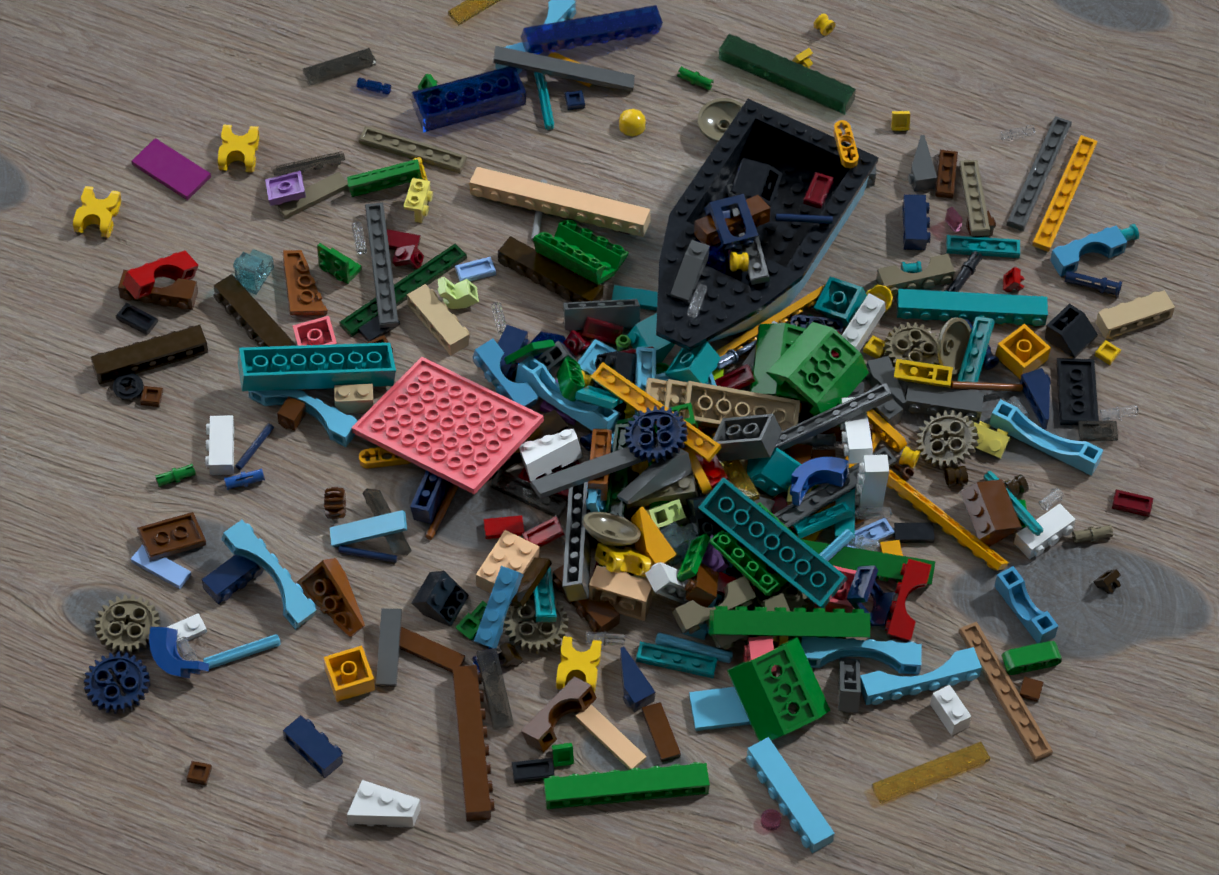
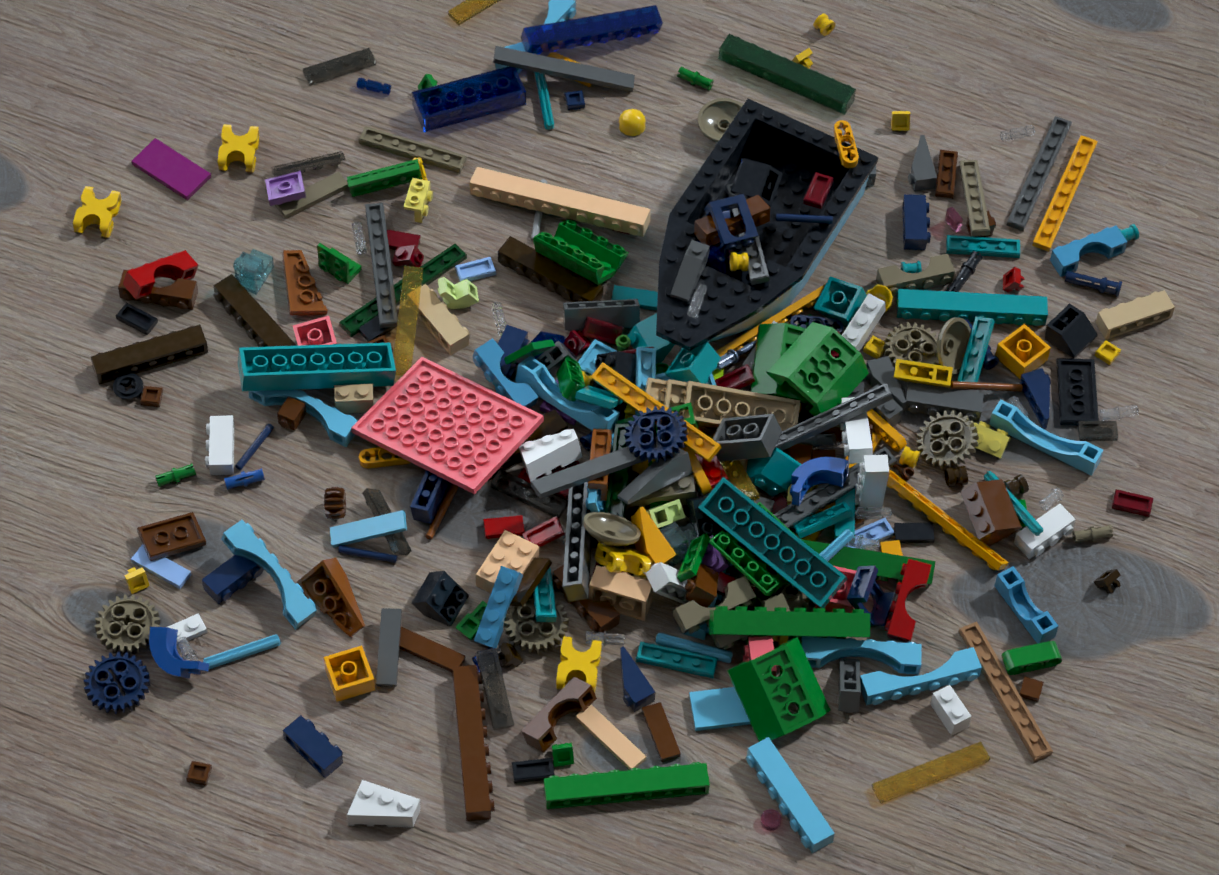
none -> yellow tile [124,567,150,594]
none -> clear yellow tile [393,266,423,376]

